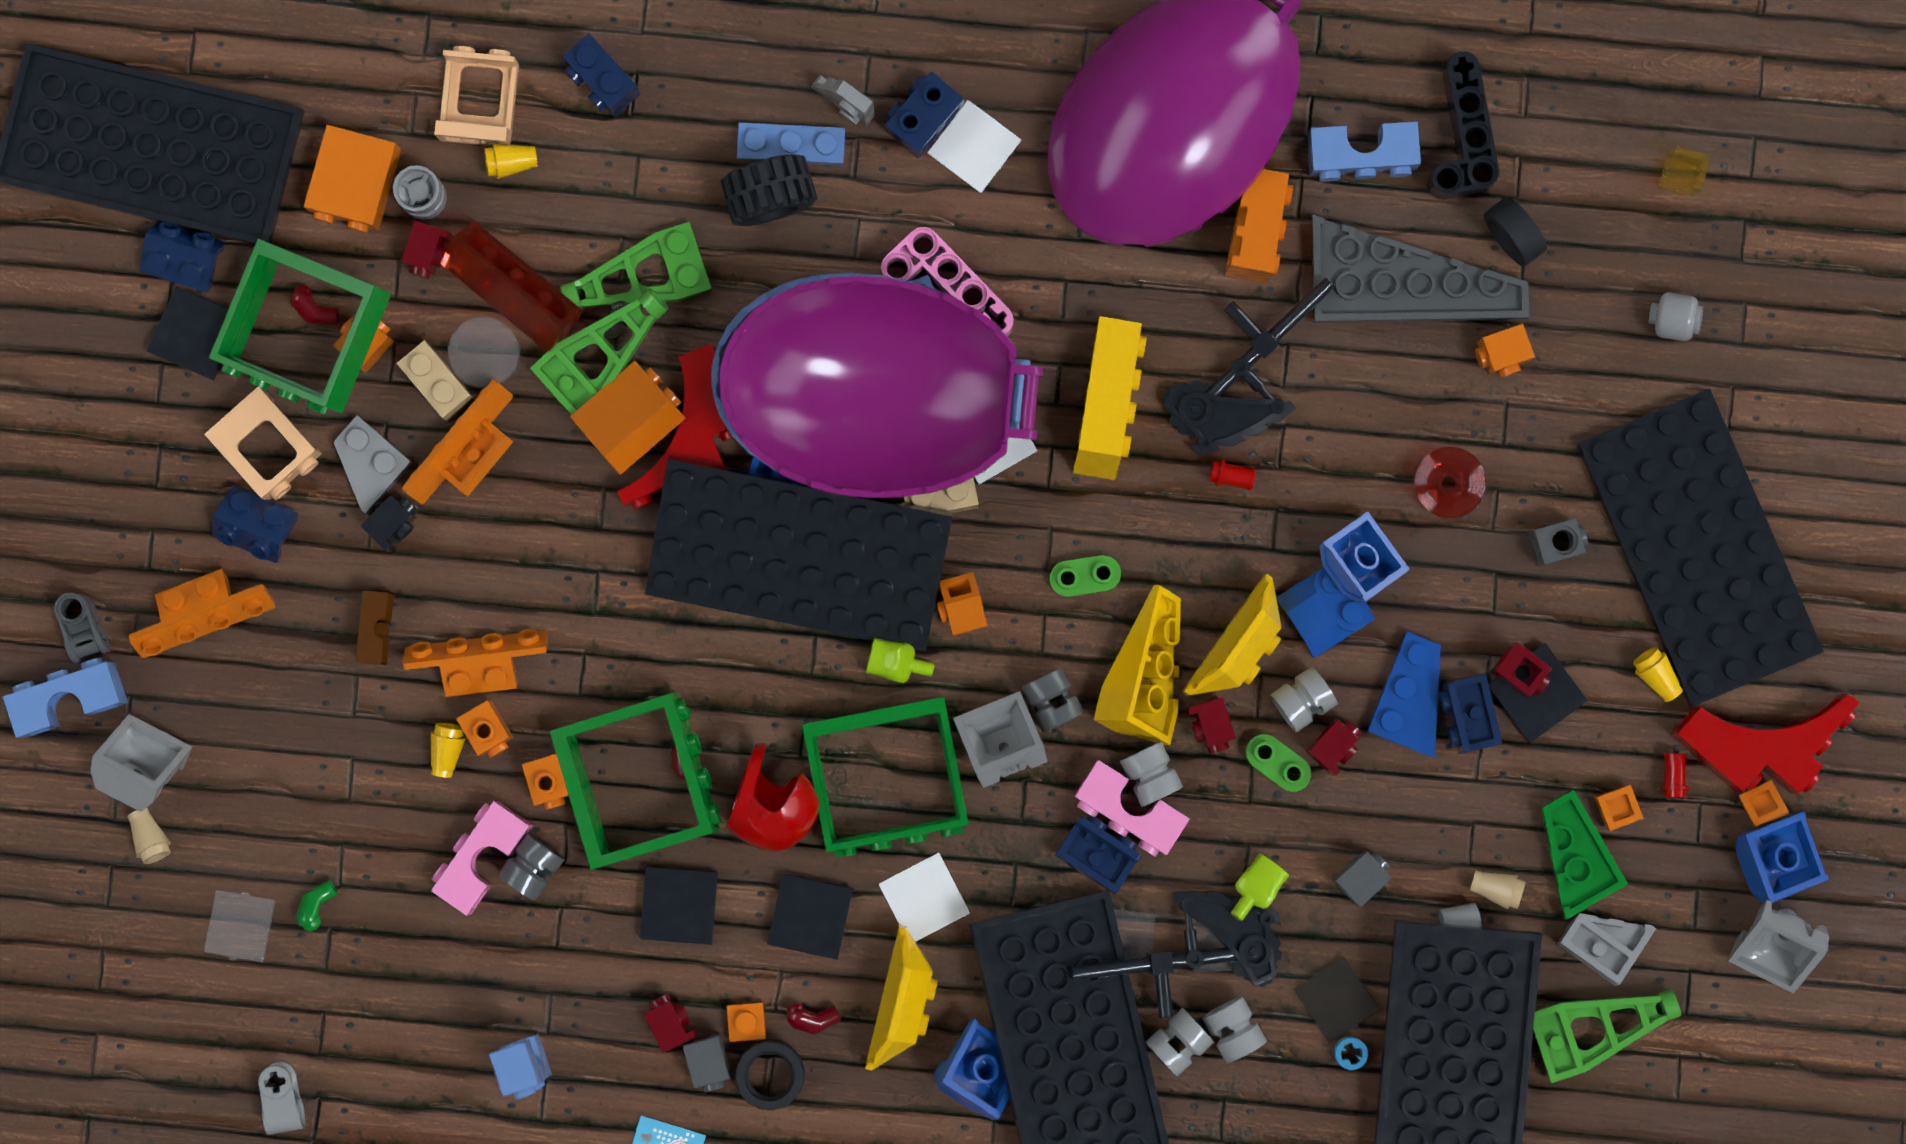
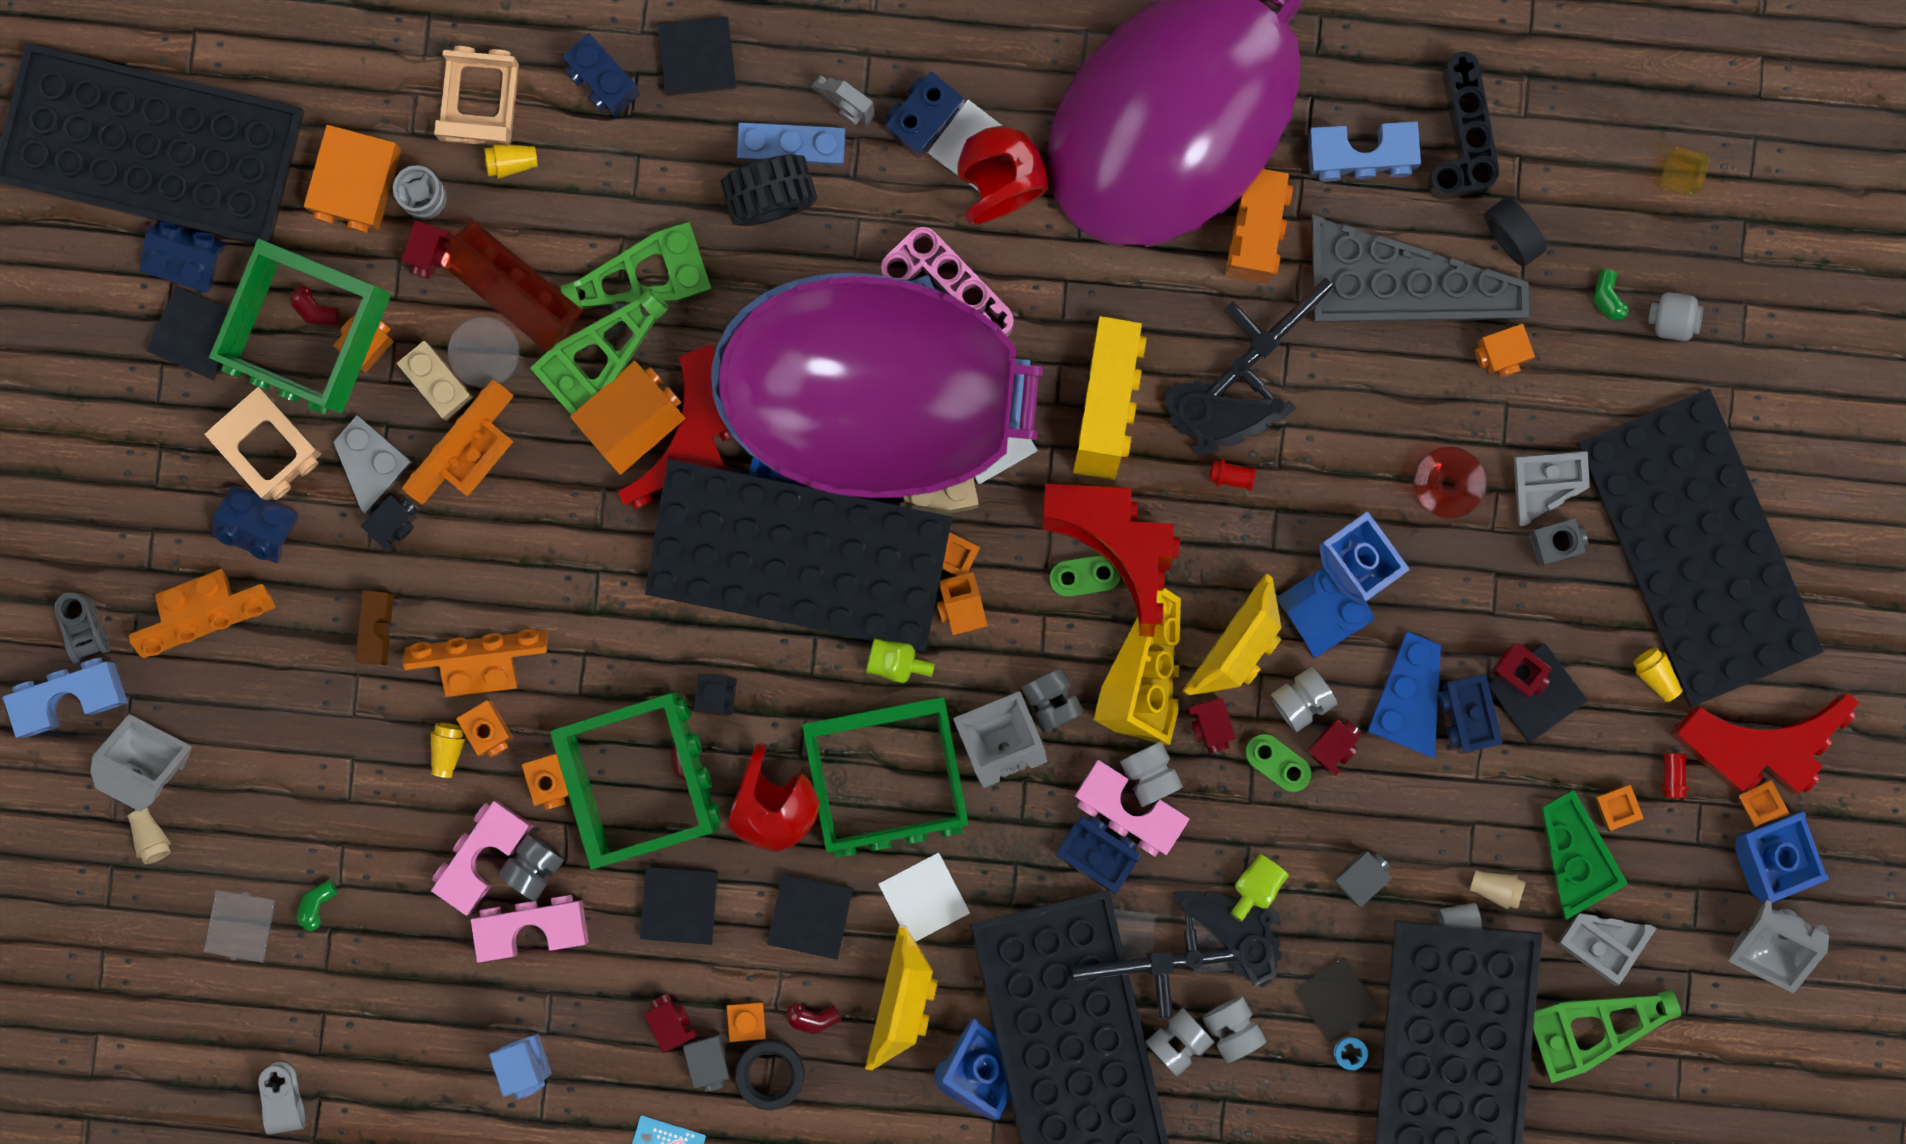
none -> bright pink arch [471,895,589,963]
none -> black tile [657,16,737,96]
none -> black brick [694,674,737,715]
none -> orange plate [942,533,980,576]
none -> red piece [957,126,1049,225]
none -> red arch [1042,484,1180,637]
none -> light grey wing [1514,451,1590,526]
none -> green arm [1593,269,1629,321]

